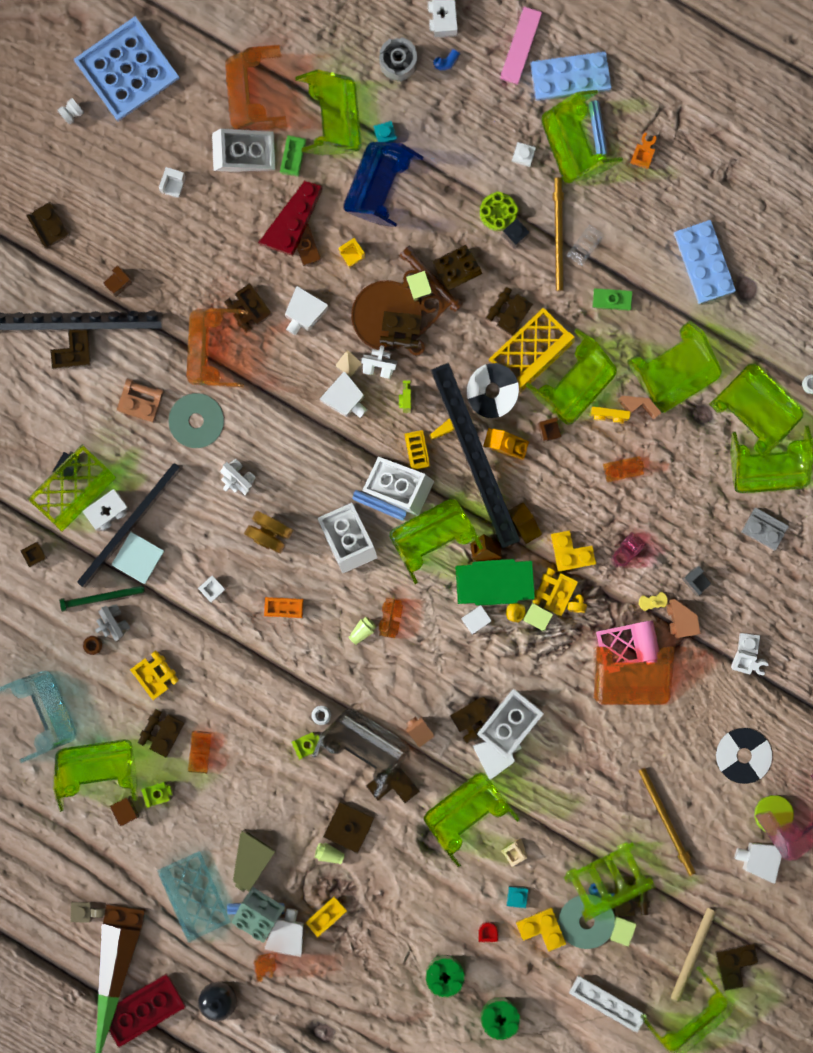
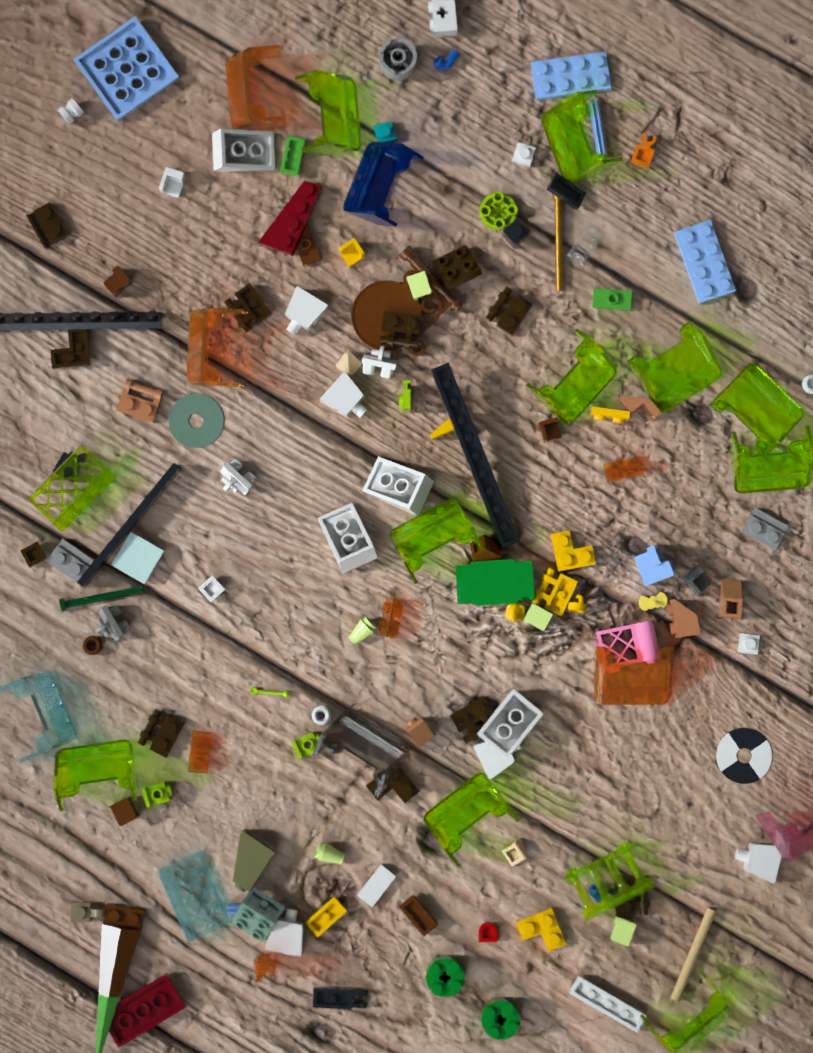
white brick [82,489,129,531] -> none
yellow plate [130,650,180,700] -> none
black cylinder [198,981,237,1022] -> none
pearl gold wheel [244,510,294,554] -> none
orange plate [264,597,304,618] -> none
dark brown plate [323,802,374,854] -> none
medium blue axle [352,490,407,521] -> none
yellow slope [404,430,430,470] -> none
white panel [461,605,491,634] -> none
sticker [467,363,519,418] -> none
light orange slope [483,428,529,460] -> none
yellow fence [488,308,575,394] -> none
bright pink tile [500,7,542,85] -> none
teal plate [506,886,528,909] -> none
dark brown slope [508,502,542,544] -> none
sand green sticker [559,895,615,949] -> none
clear pink piece [611,532,646,568] -> none
pearl gold bar [638,768,696,876] -> none
dark brown plate [715,943,758,991] -> none
white plate [731,650,768,675] -> none
lime tile [754,795,794,834] -> none
none -> light grey plate [47,538,94,582]
none -> lime hinge [250,687,290,698]
none -> black hinge [312,987,368,1009]
none -> white tile [357,864,396,907]
none -> reddish brown plate [399,894,439,937]
none -> black tile [546,172,586,210]
none -> light blue plate [634,544,677,586]
none -> nougat slope [718,579,743,619]

